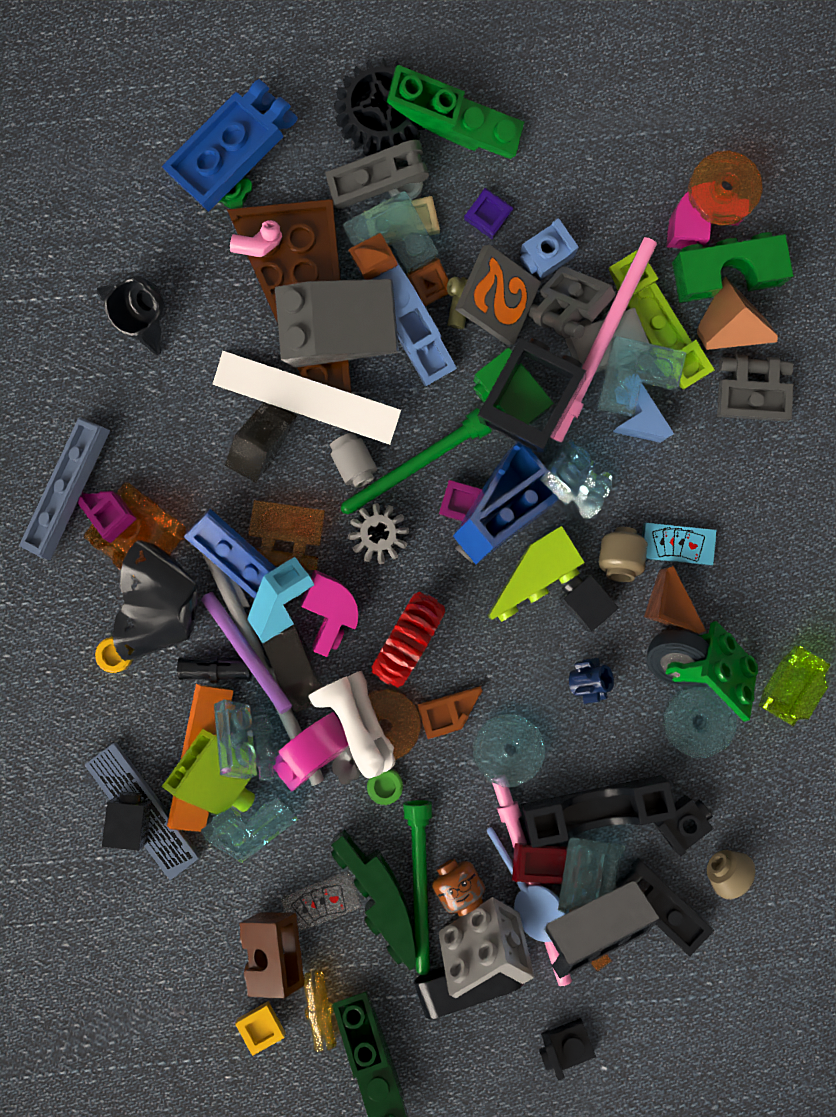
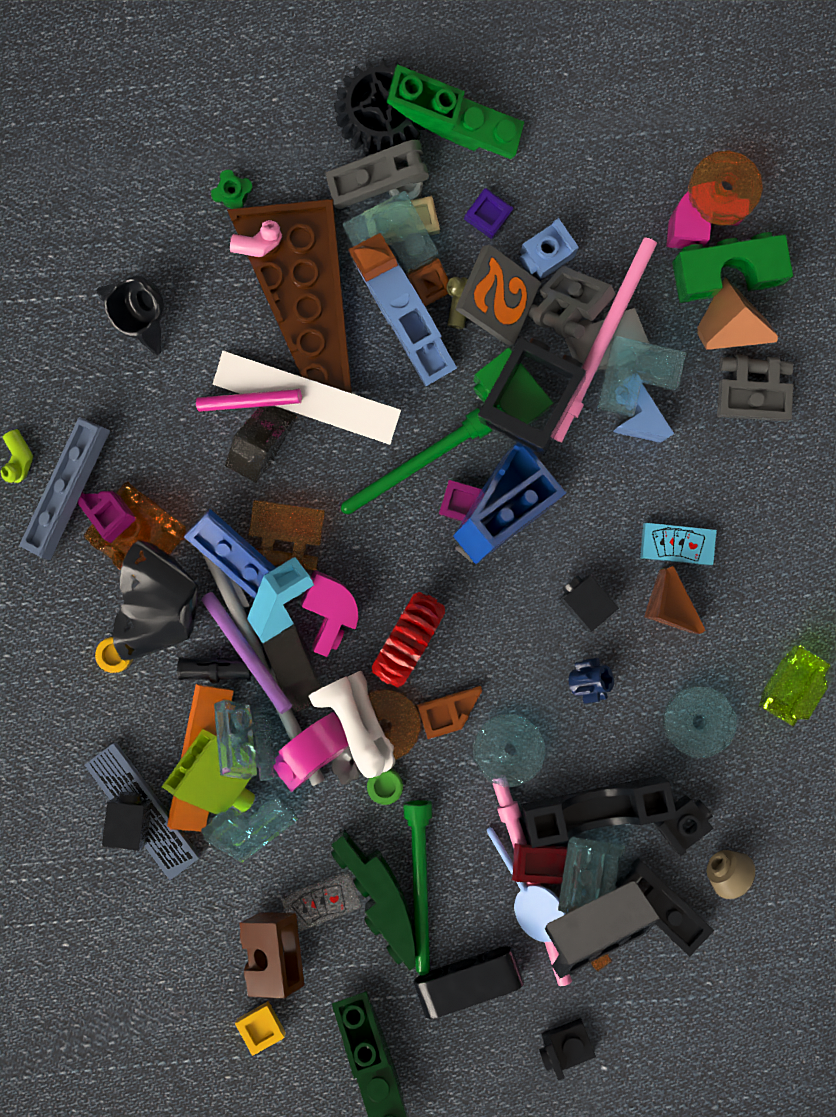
blue tile [162,79,298,212] -> none
dark grey slope [275,279,399,368] -> none
clear yellow pin [304,970,337,1052] -> none
light grey brick [330,432,377,488] -> none
light grey gear [348,503,409,564] -> none
dark orange head [432,858,486,916] -> none
light grey bracket [439,897,534,998] -> none
lime slope [487,526,585,622] -> none
clear light blue plate [541,439,613,518] -> none
dark tan head [599,527,648,582] -> none
lime slope [608,250,714,389] -> none
green plate [647,621,758,722] -> none
none -> lime arm [1,429,33,483]
none -> dark pink bar [196,389,302,412]

